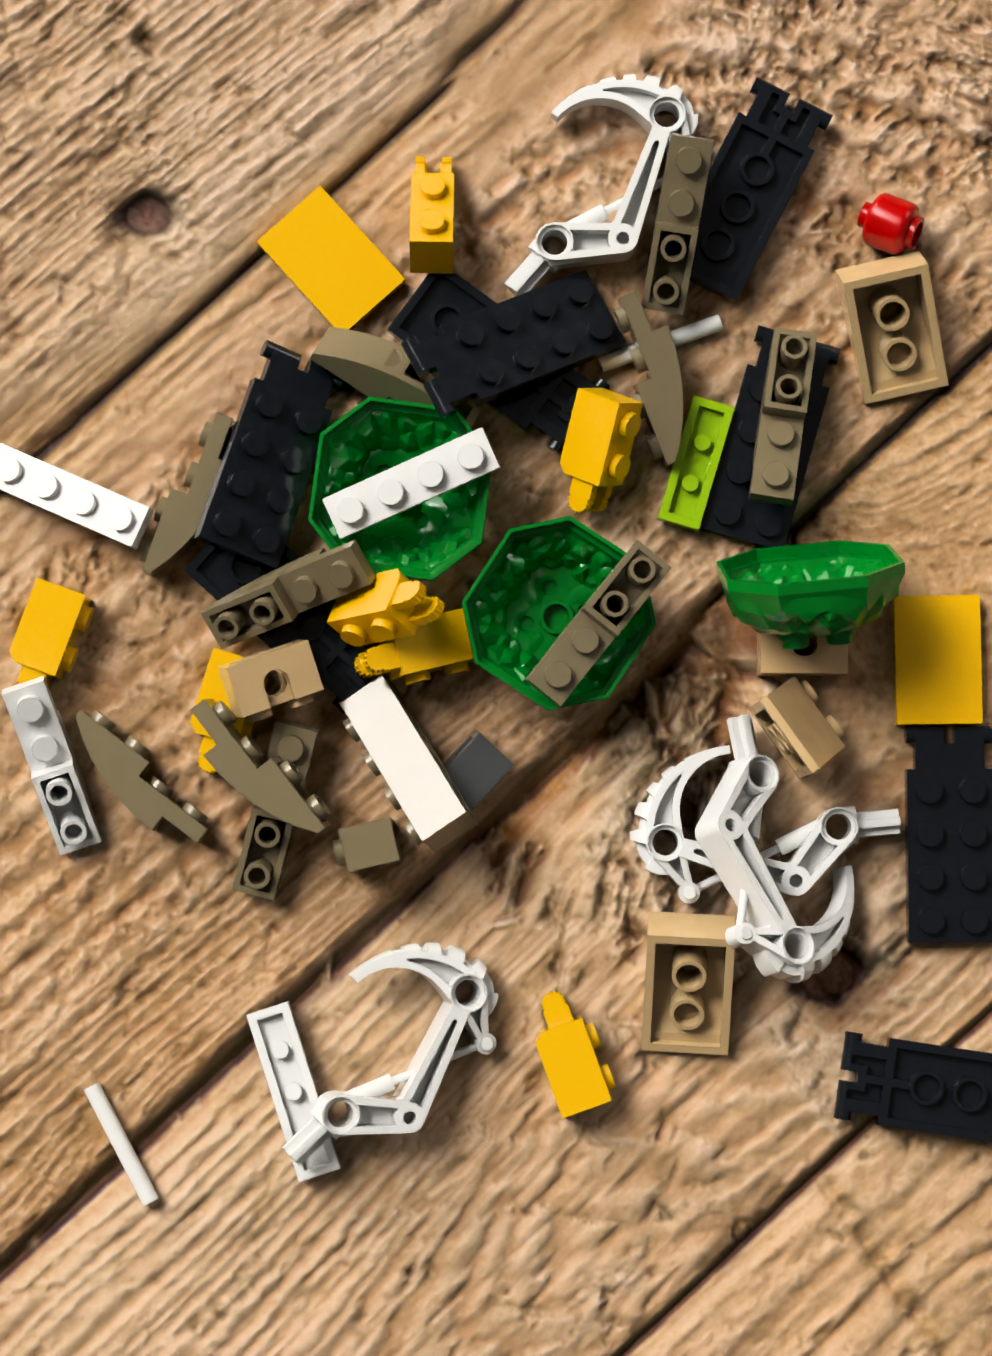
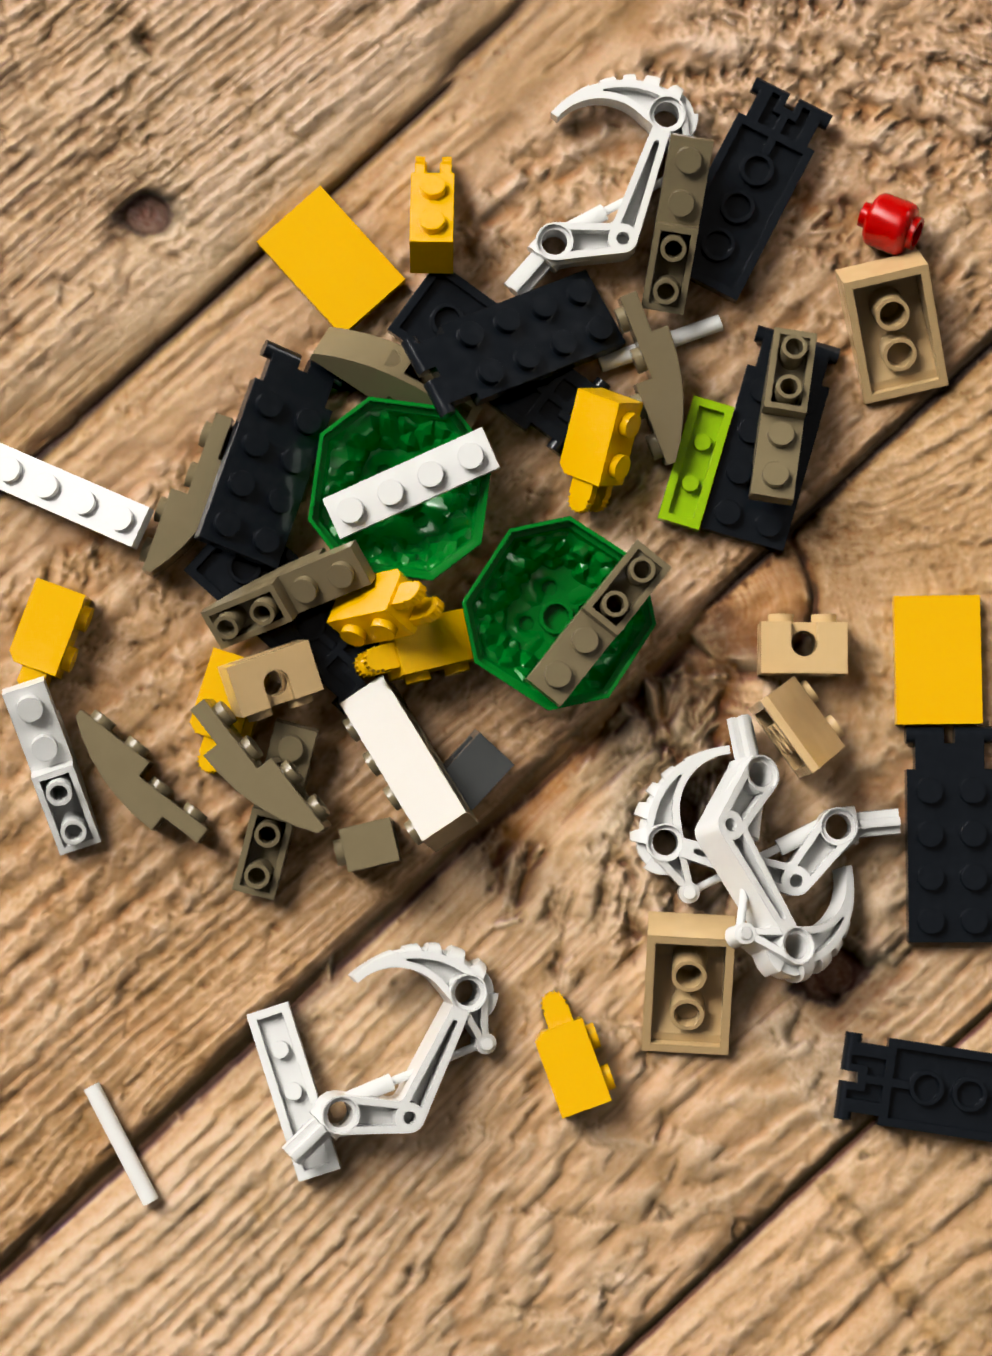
green rock [716,540,905,649] -> none

